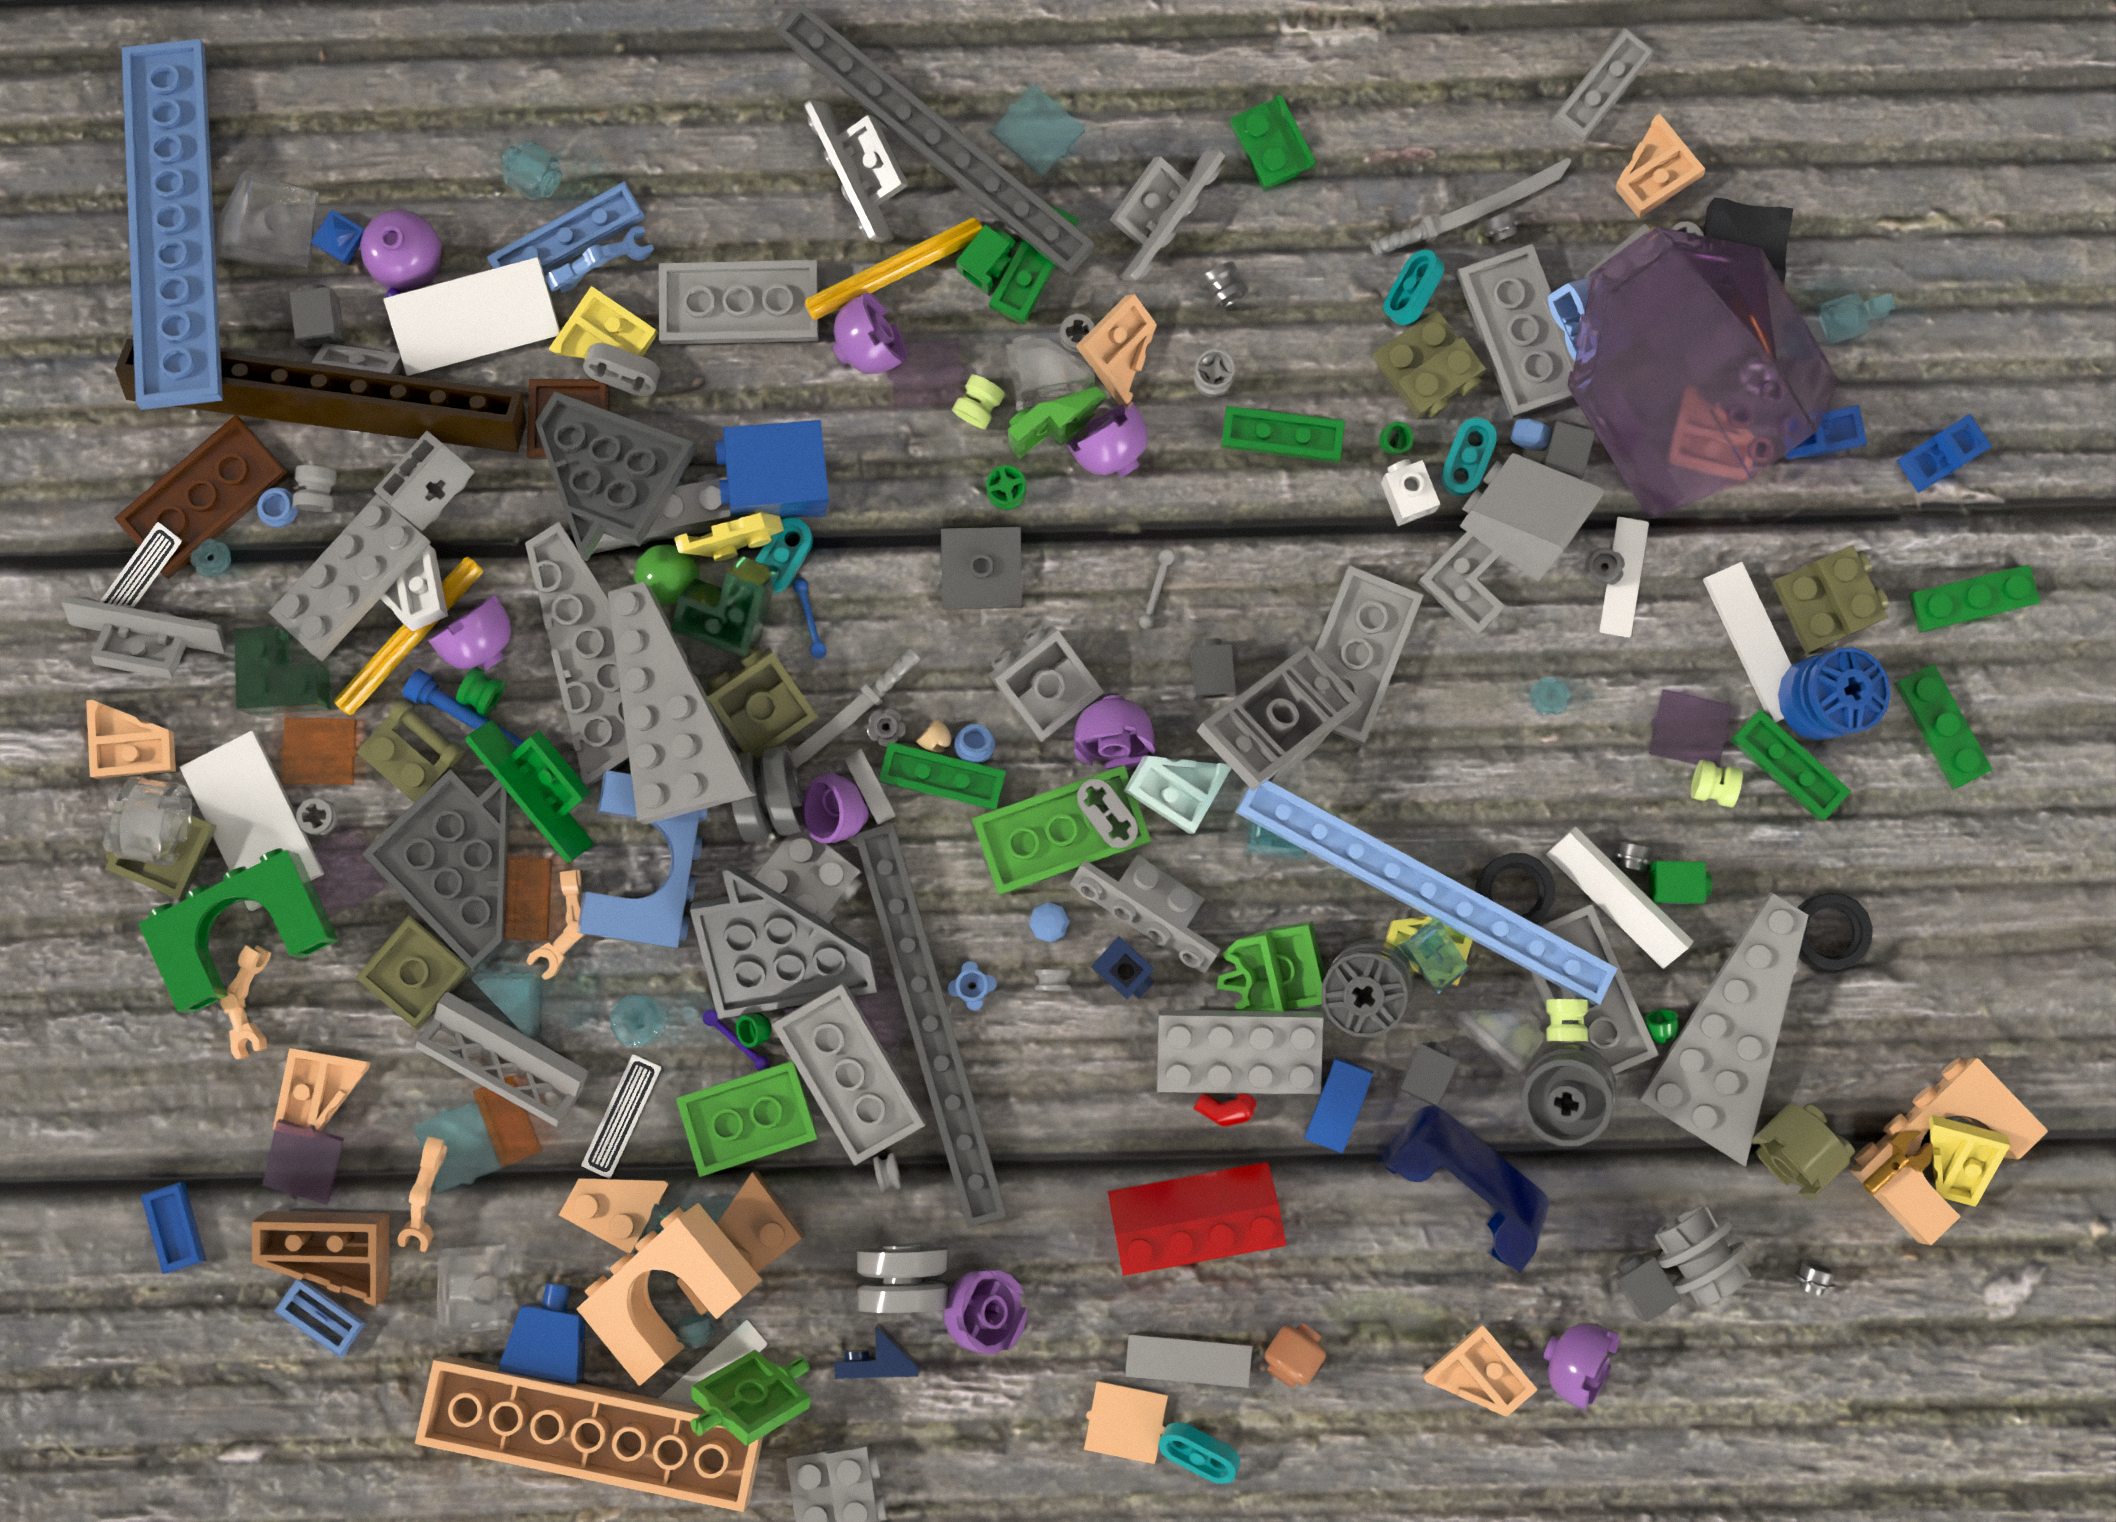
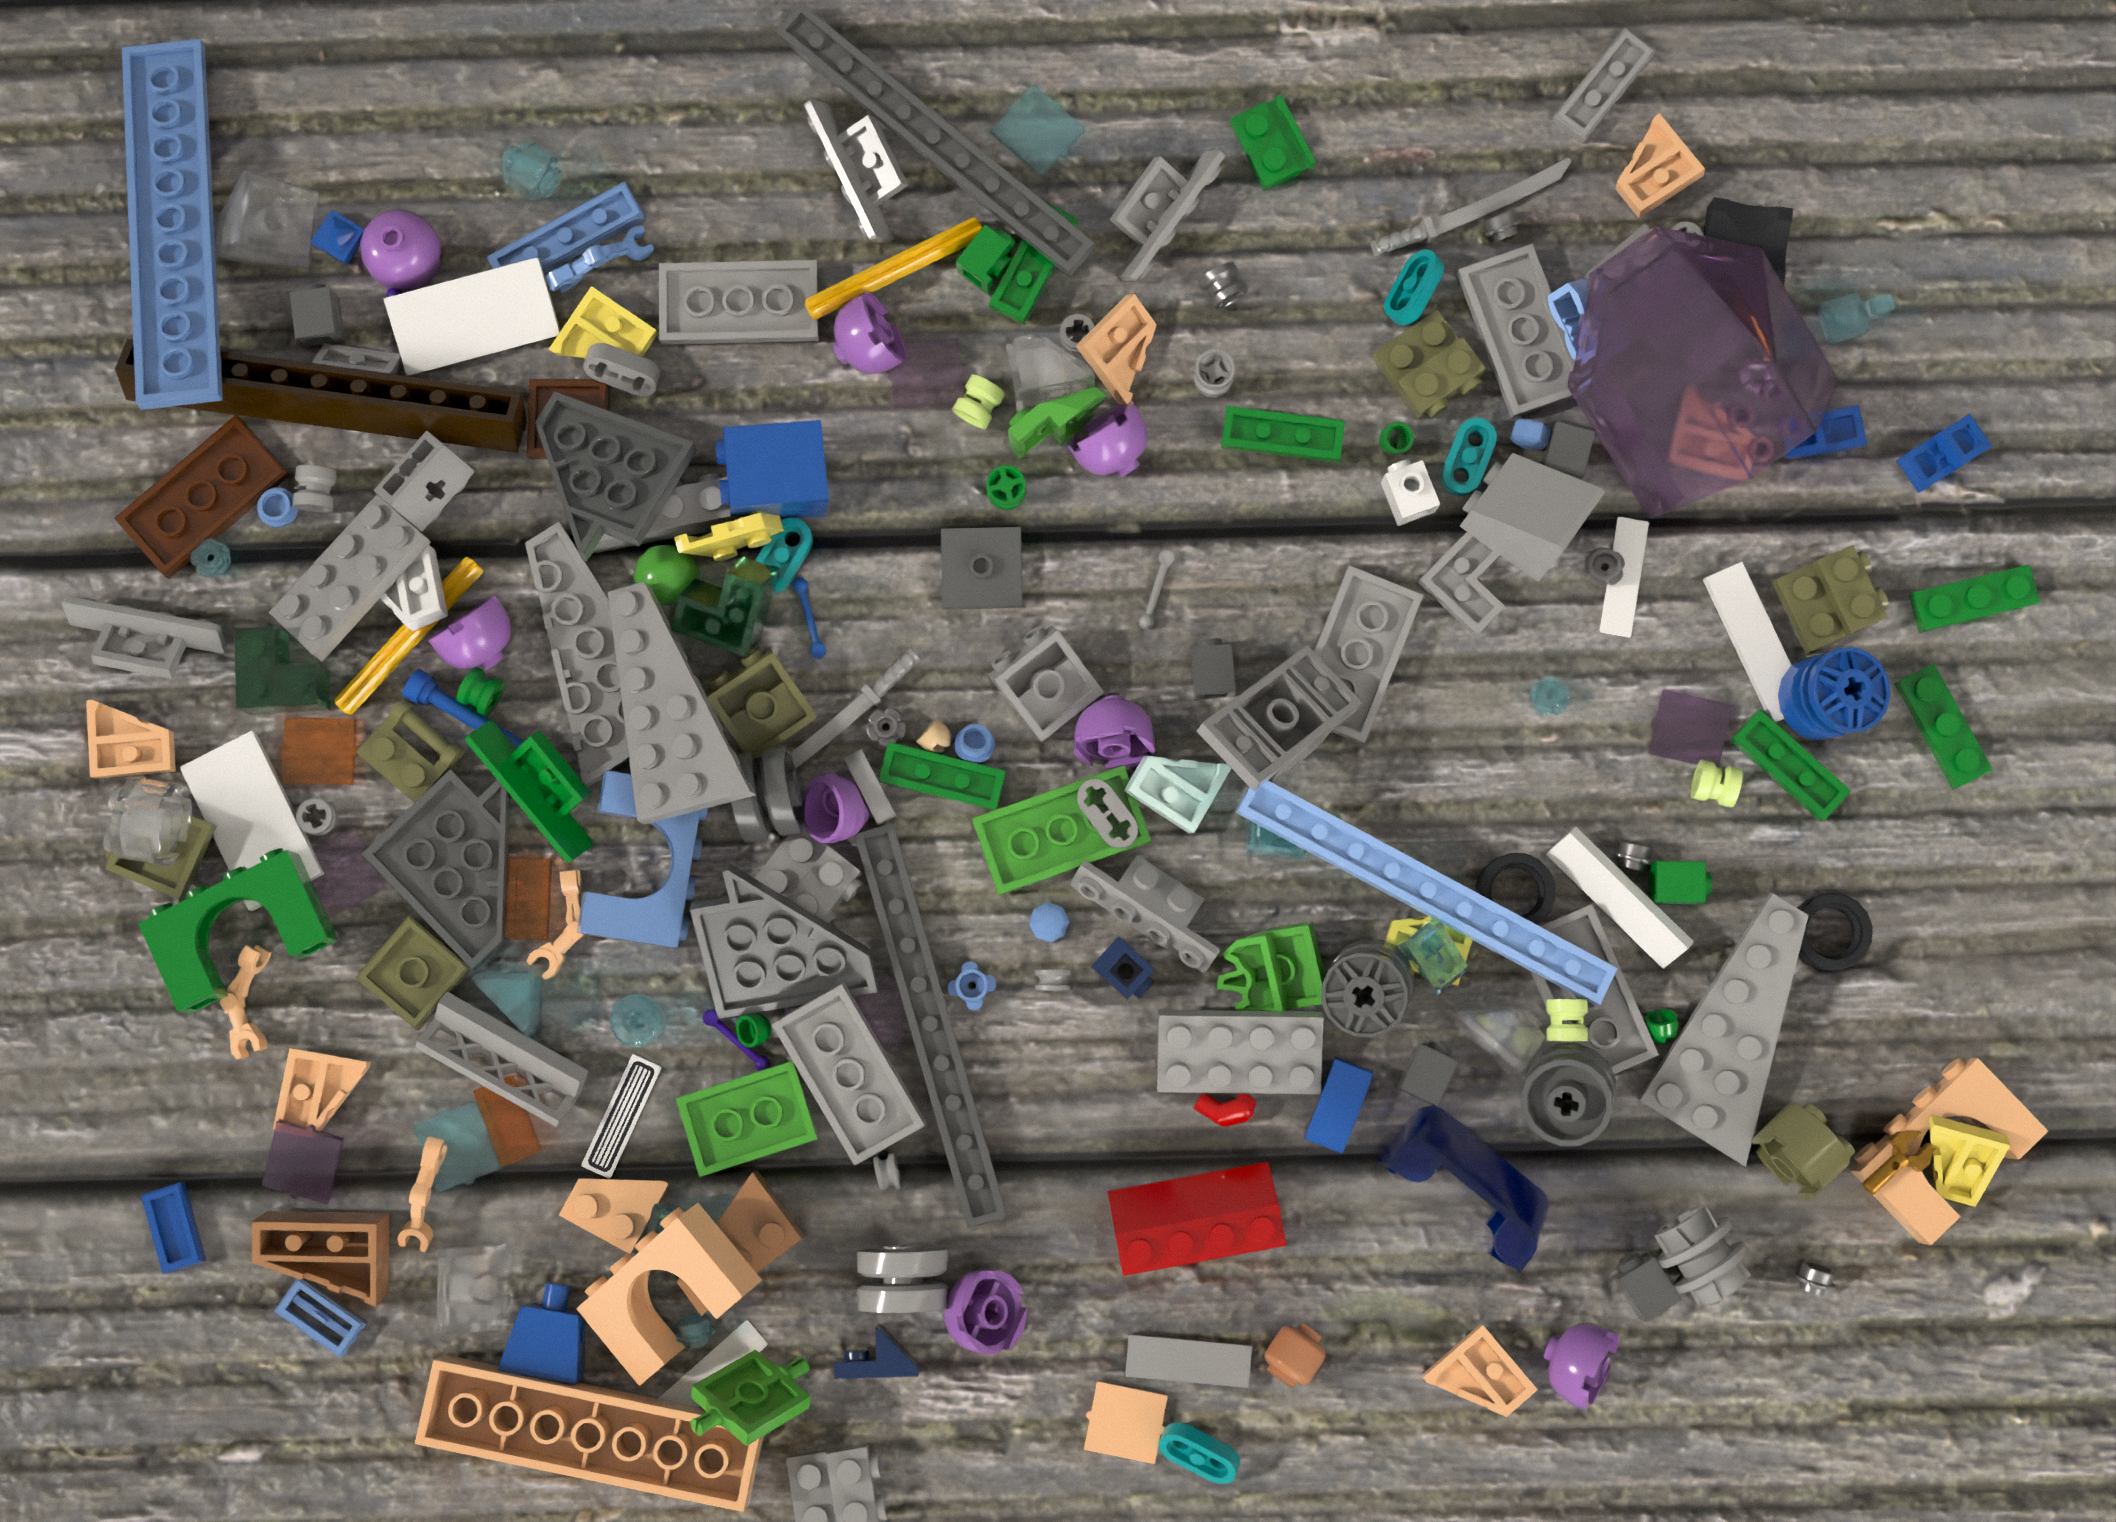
sticker [100,522,182,607] -> none

